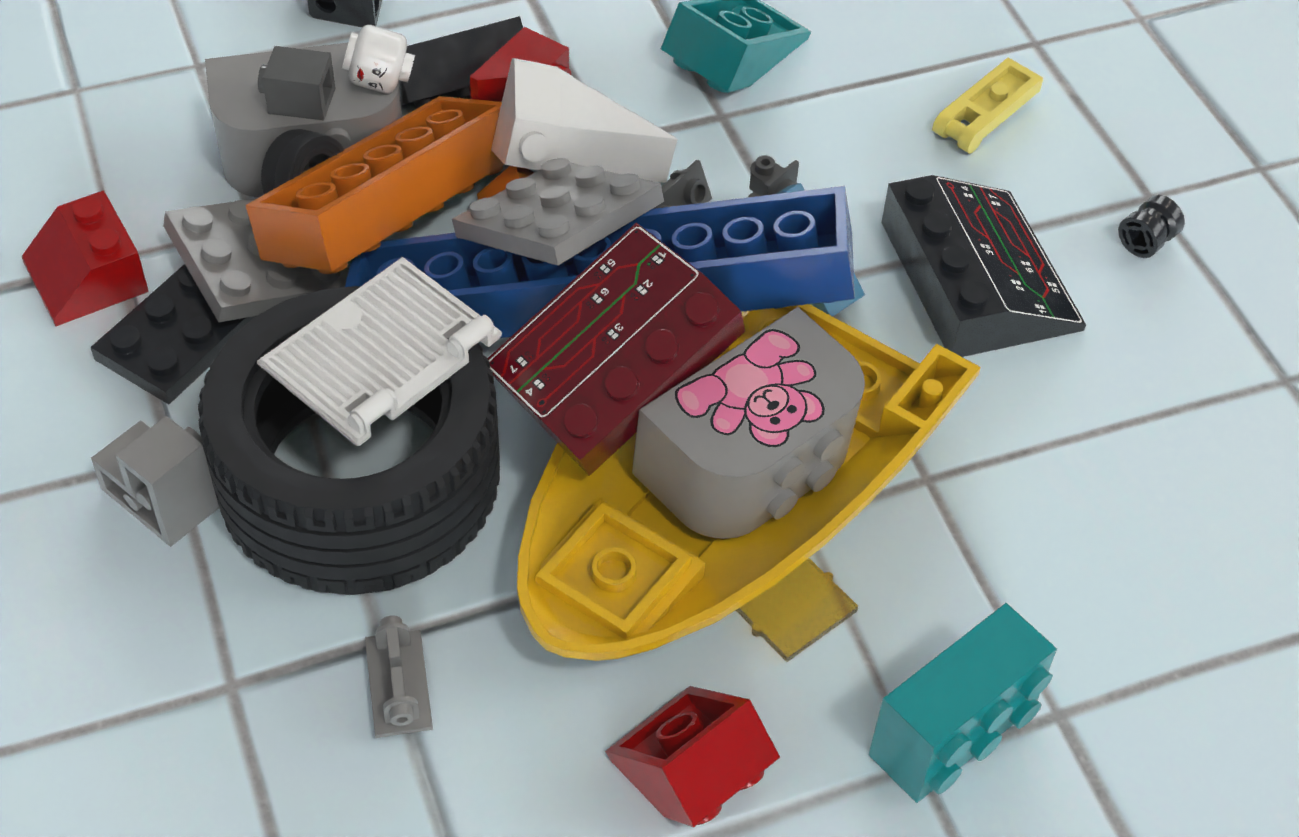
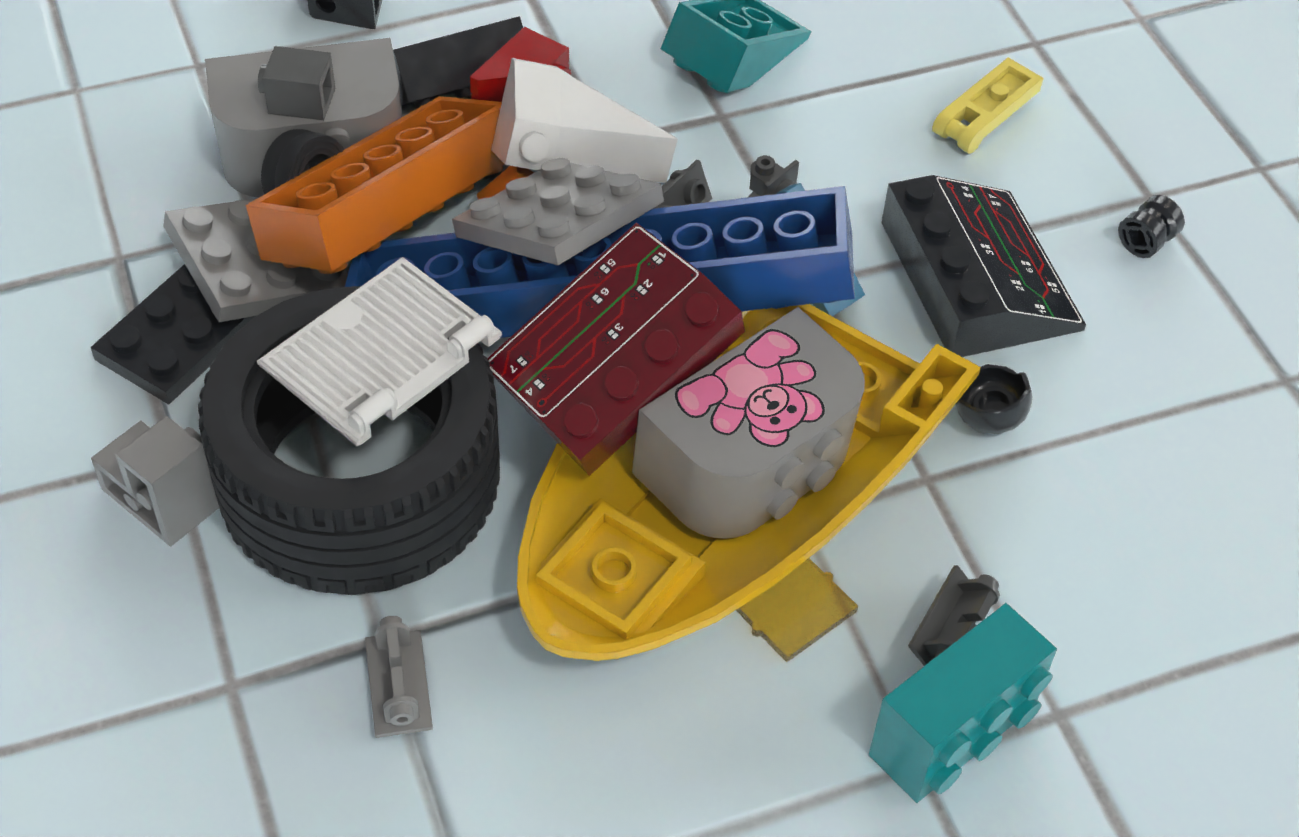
red slope [21,190,149,327] -> none
white head [342,25,415,94] -> none
red slope [605,686,780,827] -> none
none -> dark grey hinge [908,565,1000,666]
none -> black hair [956,364,1032,434]

